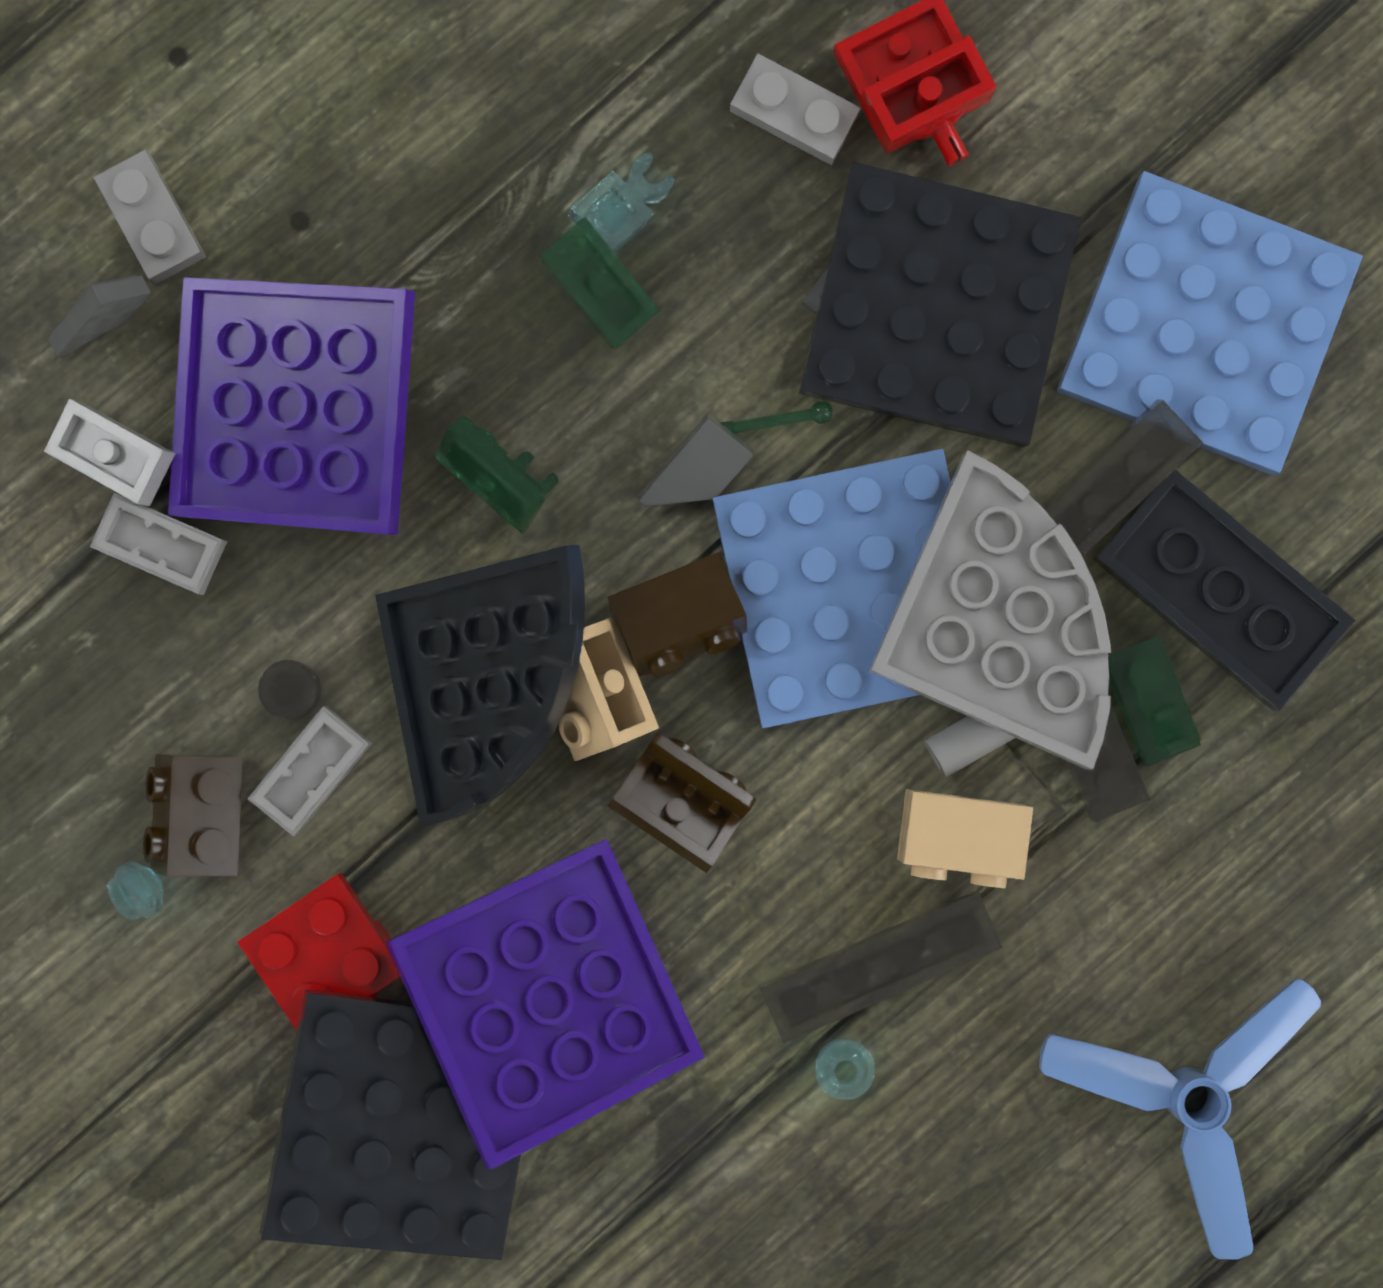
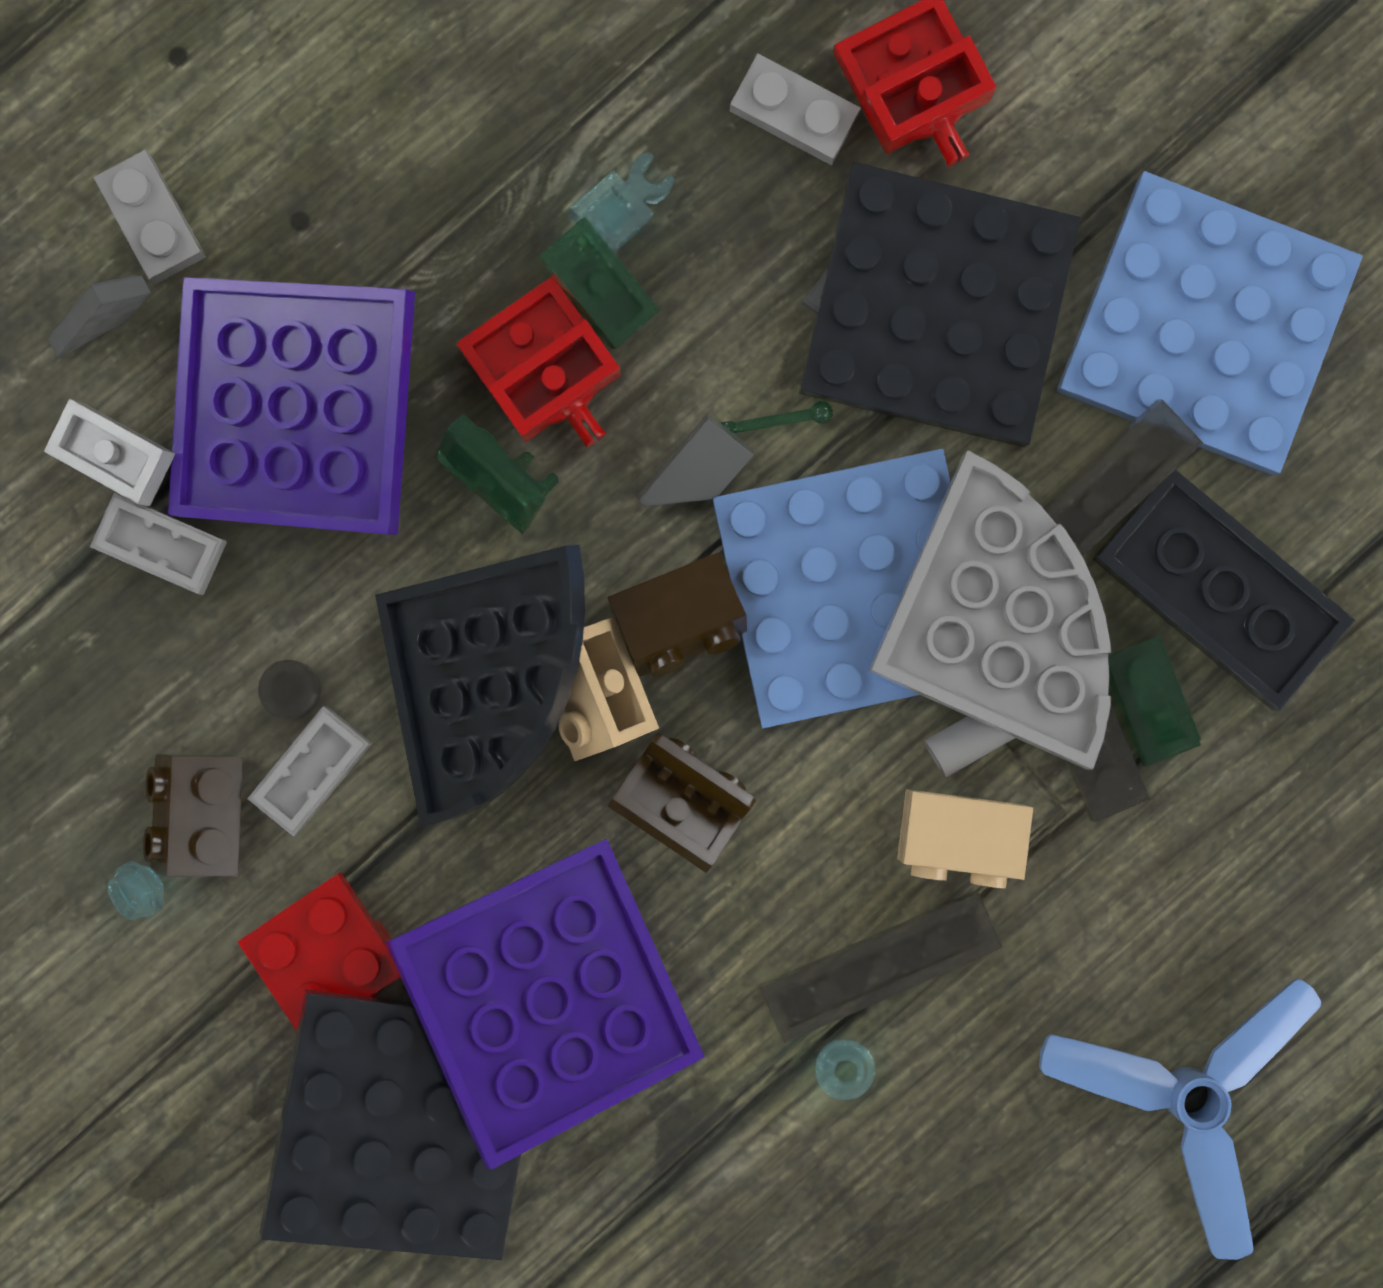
none -> red plate [456,276,621,448]

